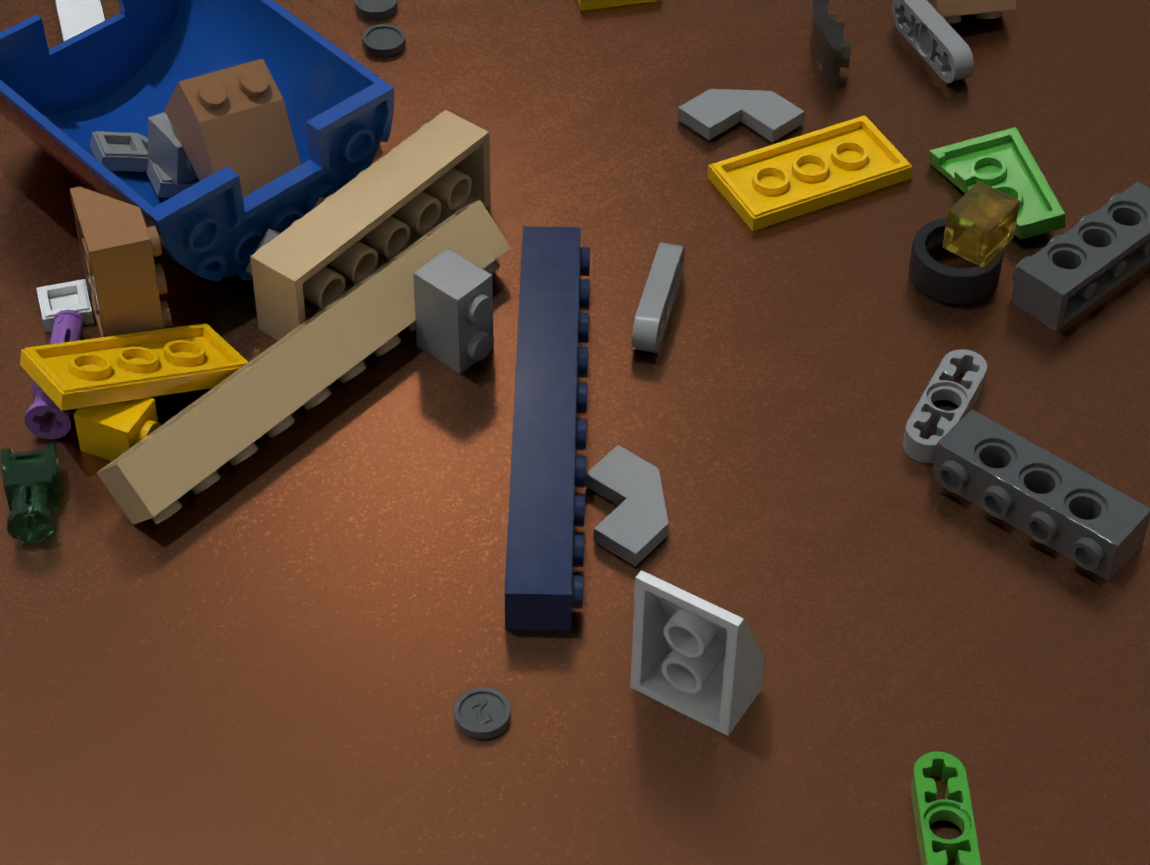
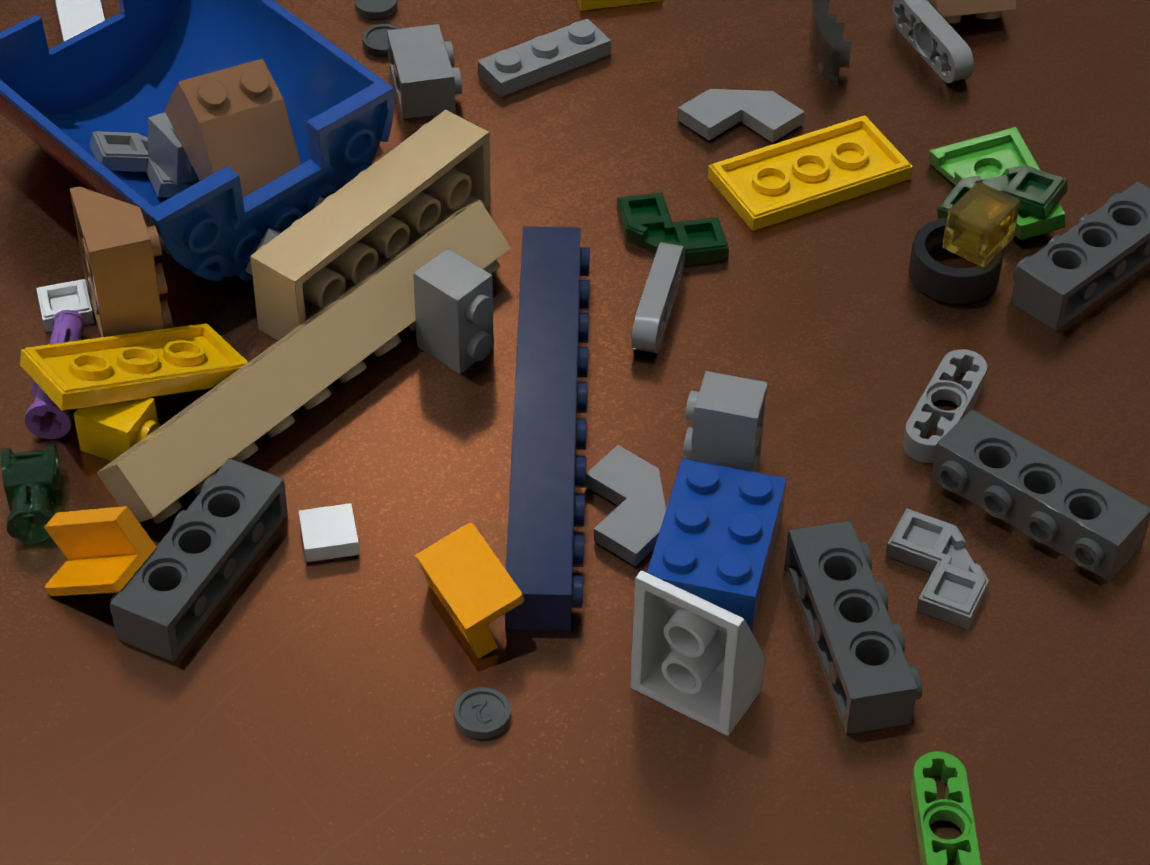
none -> light orange panel [44,506,157,596]
none -> dark grey brick [110,458,288,662]
none -> white tile [298,503,359,562]
none -> light grey brick [387,24,462,119]
none -> light orange panel [415,523,524,659]
none -> light grey plate [478,18,611,97]
none -> dark green tile [617,193,729,266]
none -> blue brick [647,459,787,633]
none -> light grey brick [683,371,768,472]
none -> dark grey brick [785,520,922,735]
none -> light grey tile [886,508,989,630]
none -> dark green tile [937,165,1067,226]

